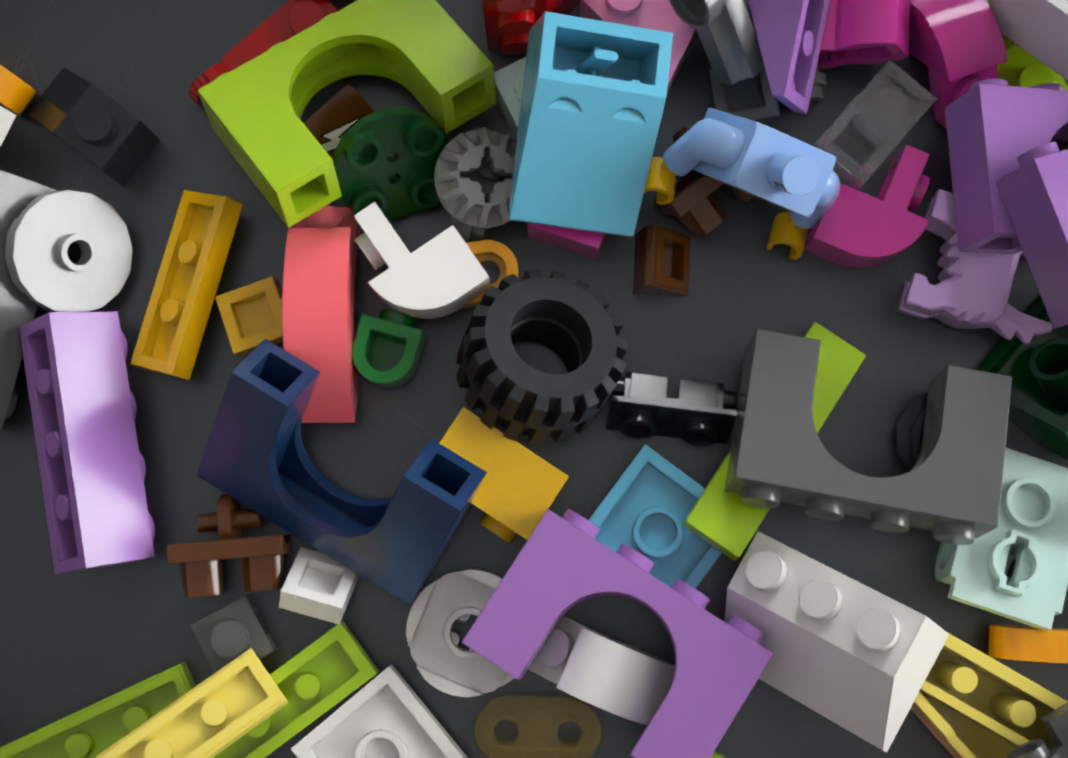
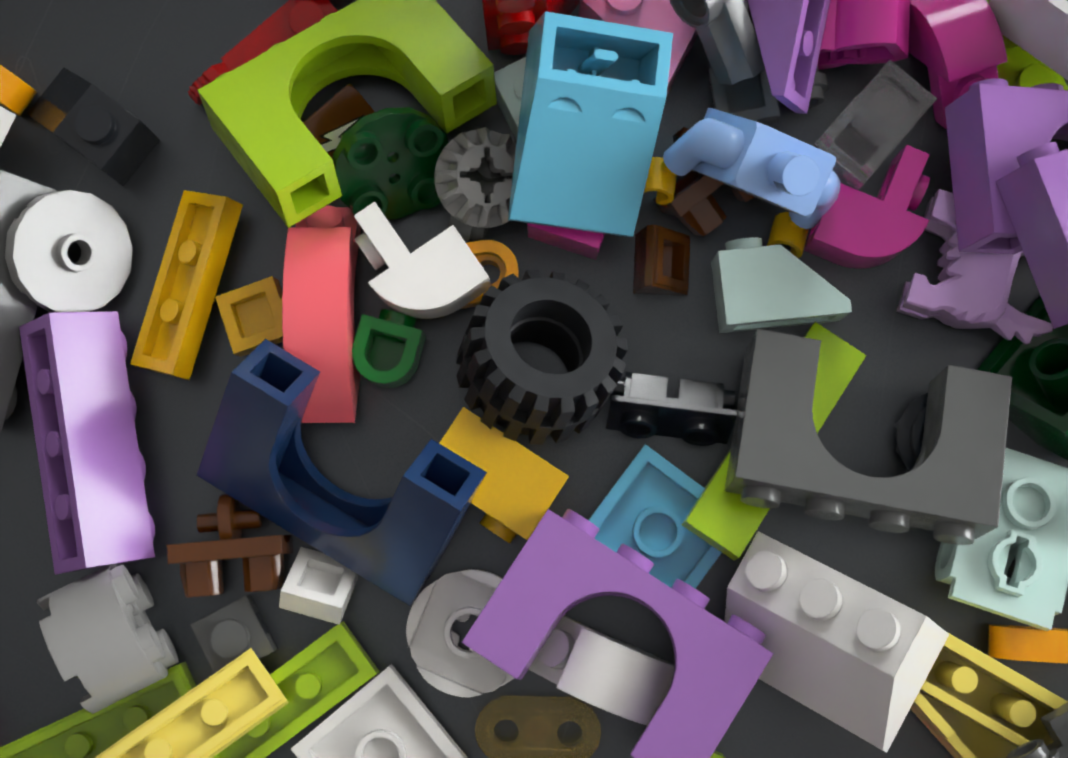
none -> light grey brick [37,564,179,714]
none -> light aqua slope [711,237,852,333]

